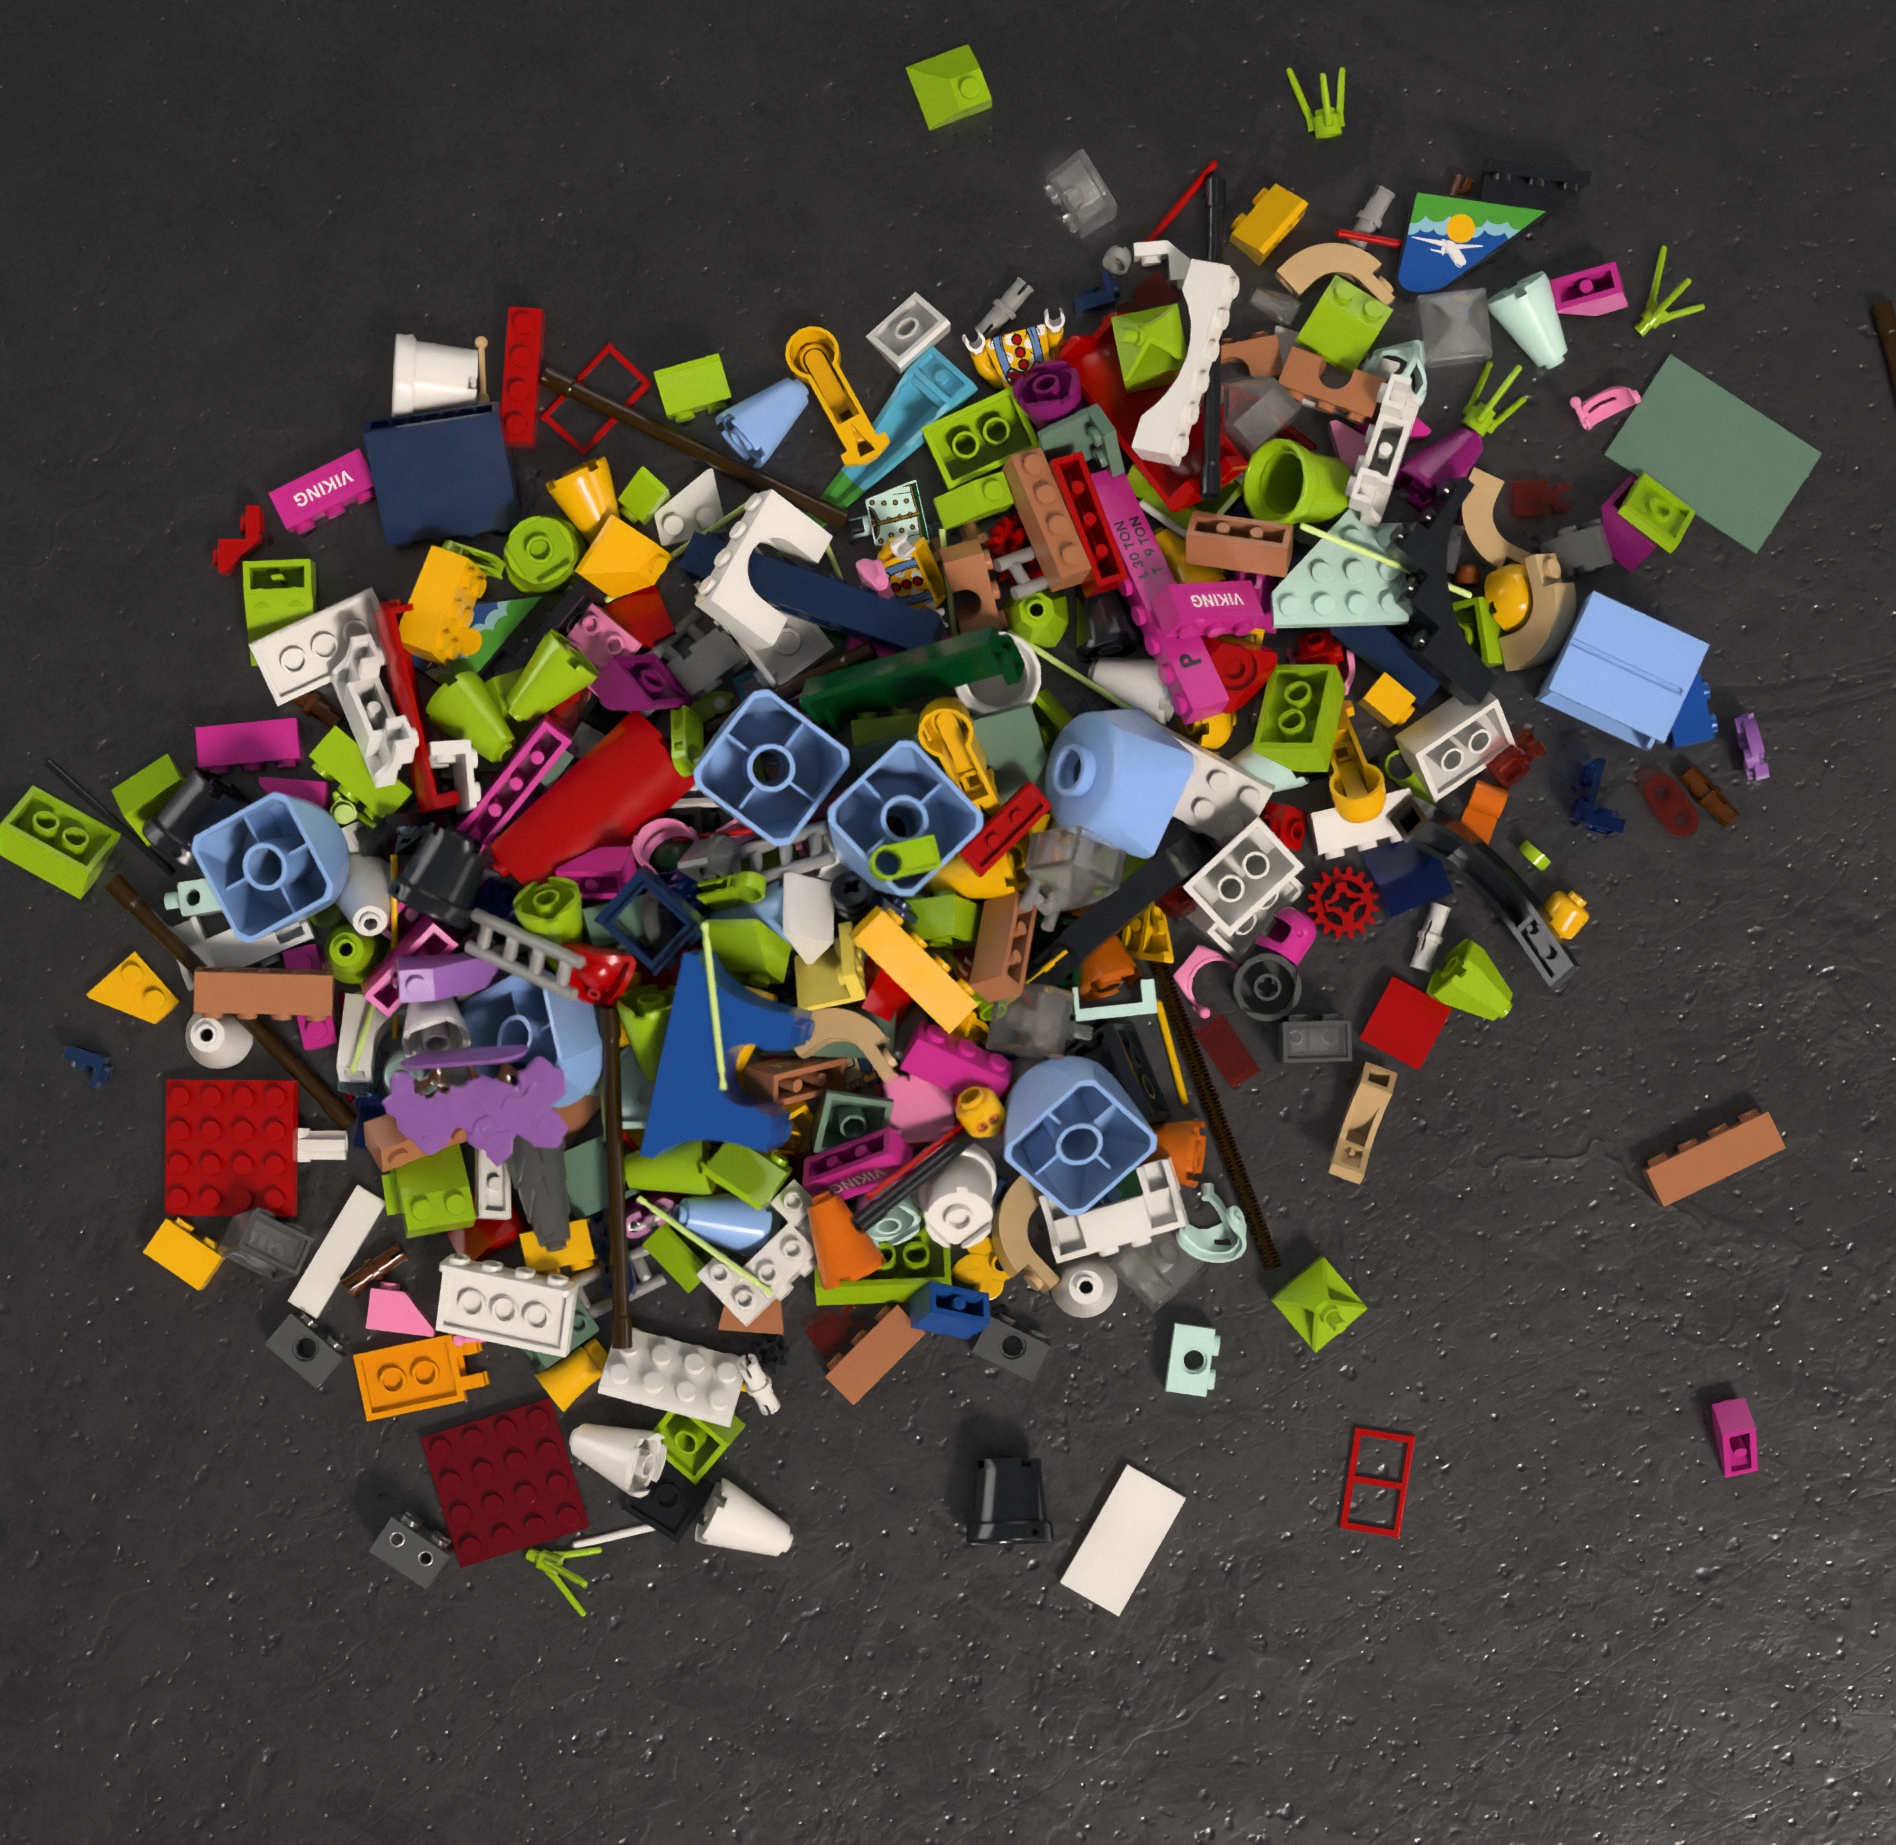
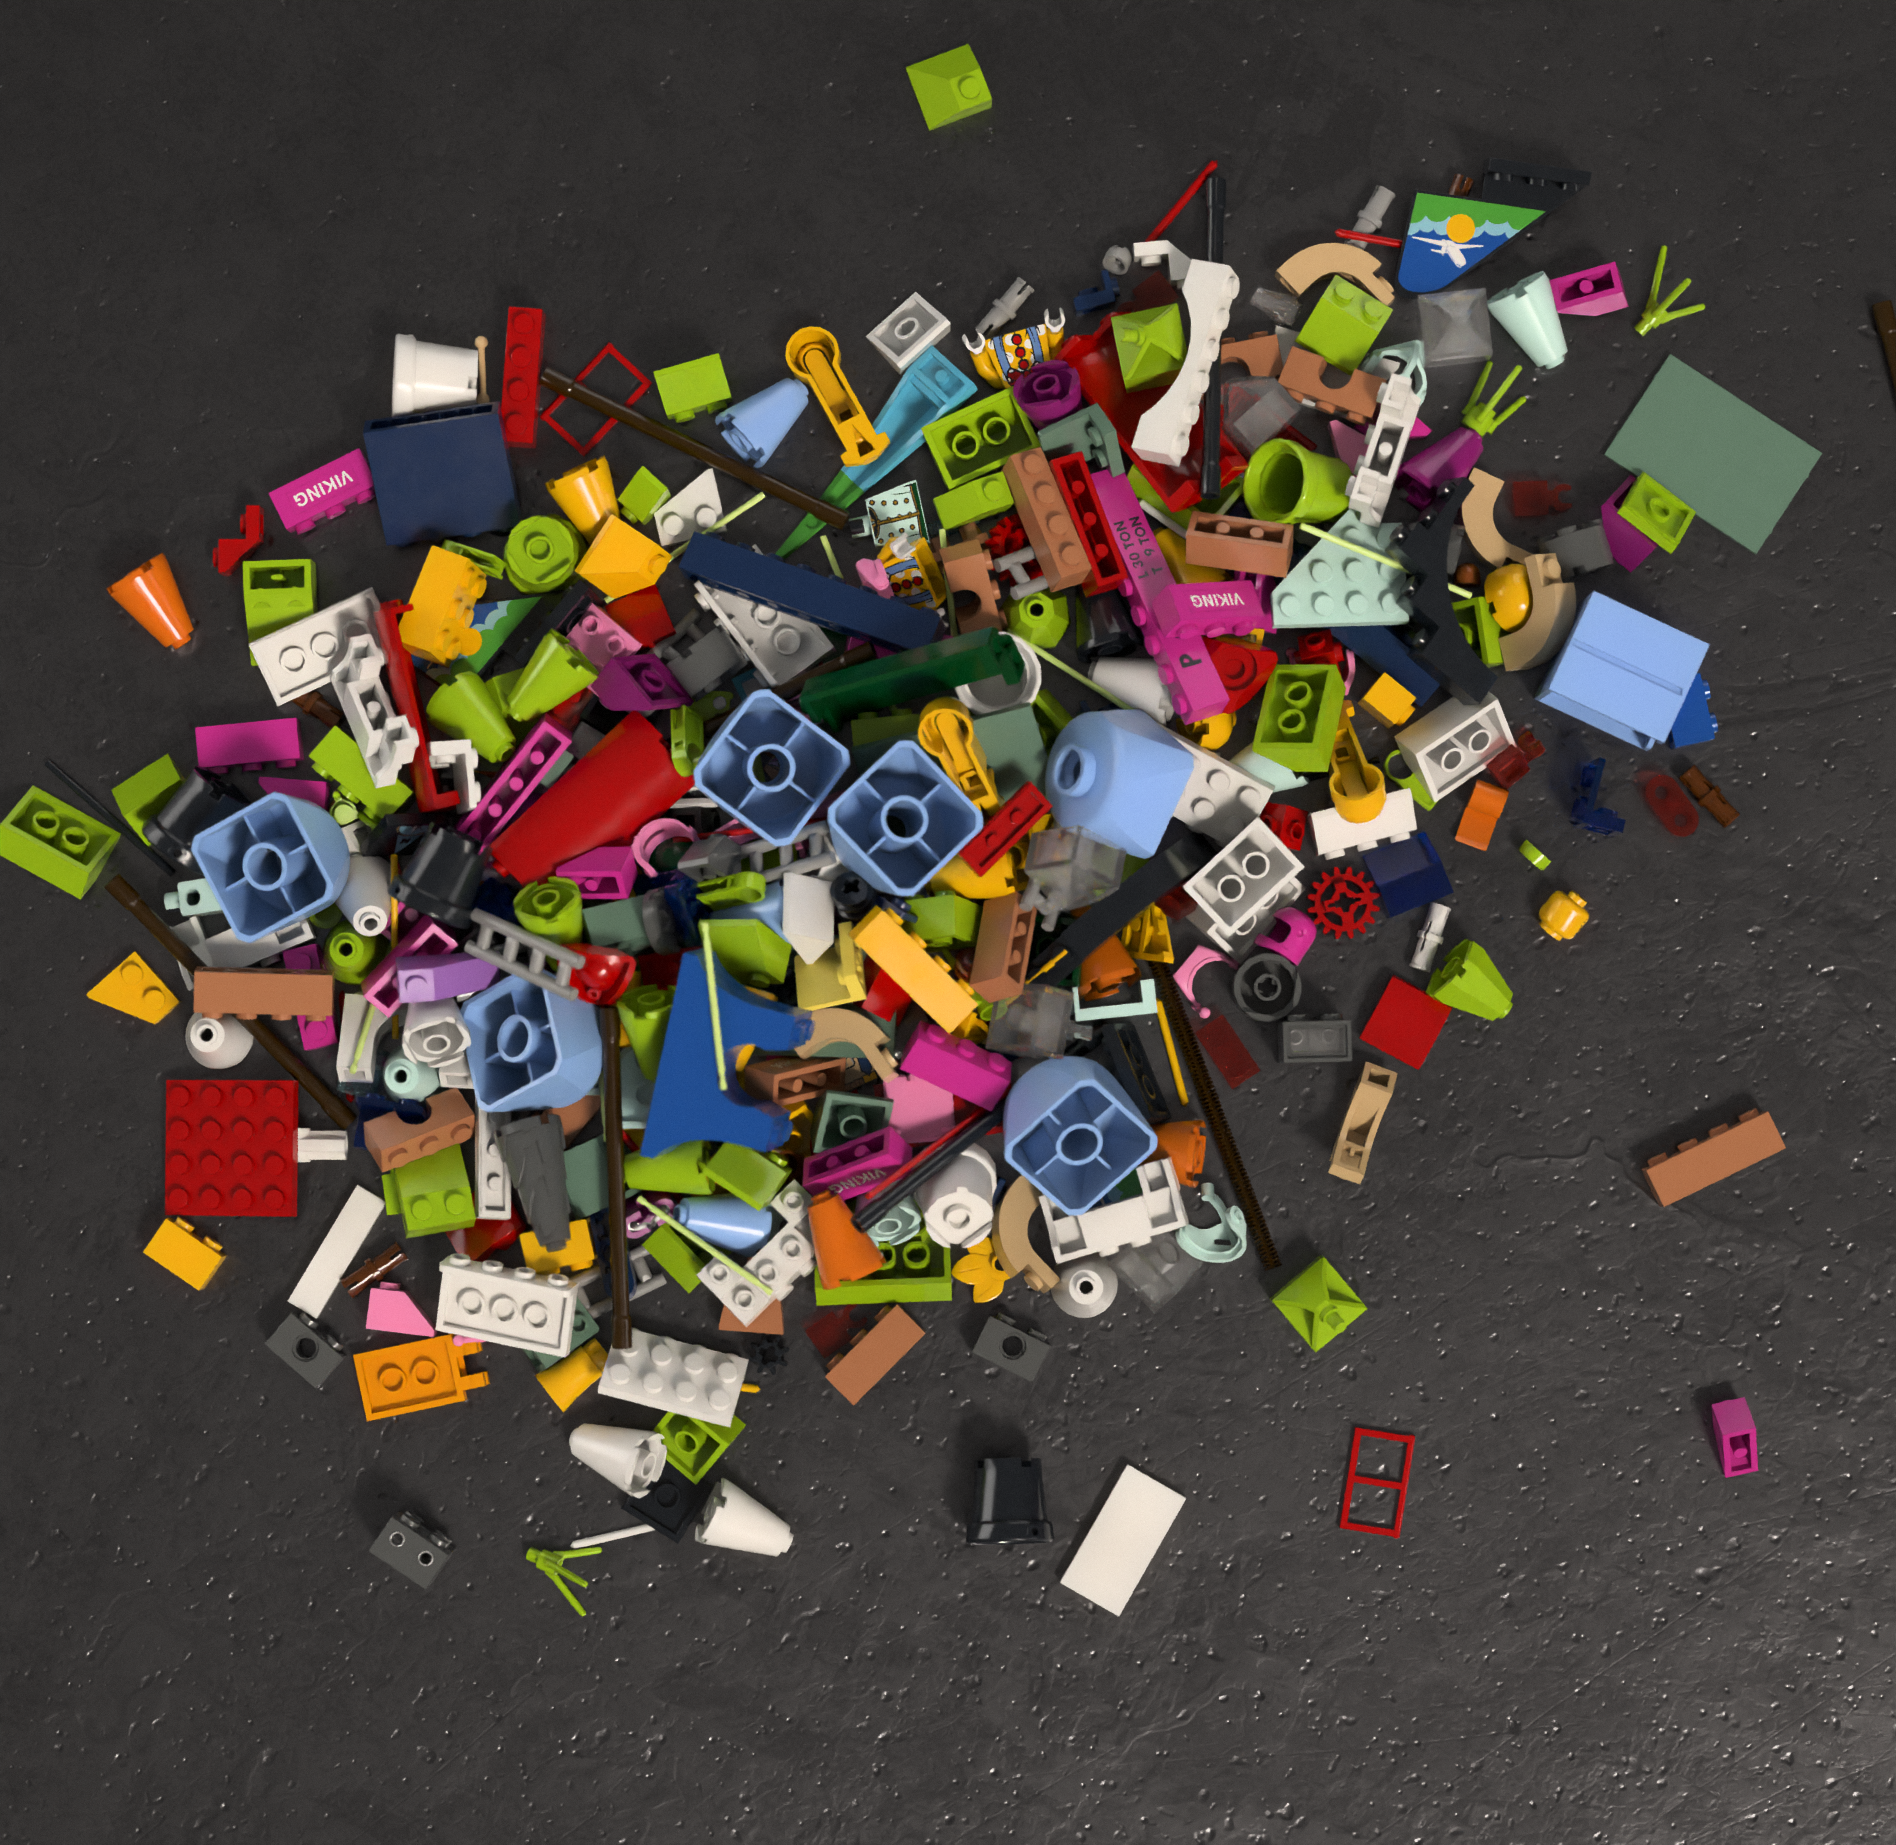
dark blue bracket [63,1044,113,1089] -> none
dark grey piece [216,1208,313,1282] -> none
medium lavender plant [382,1045,568,1167] -> none
dark red plate [420,1397,591,1568] -> none
dark blue window [593,864,706,976] -> none
white arch [695,489,833,651] -> none
white pin [736,1354,781,1415] -> none
lime piece [868,834,942,882] -> none
blue brick [910,1281,990,1340] -> none
yellow head [955,1086,1006,1138] -> none
clear slope [1045,148,1118,239] -> none
light aqua brick [1164,1322,1221,1397] -> none
yellow slope [1229,183,1308,266] -> none
lime plant [1286,67,1345,139] -> none
black arch [1389,796,1581,989] -> none
bright pink helmet [1570,386,1641,431] -> none
medium lavender plate [1734,712,1770,781] -> none
none -> orange cone [106,552,194,650]

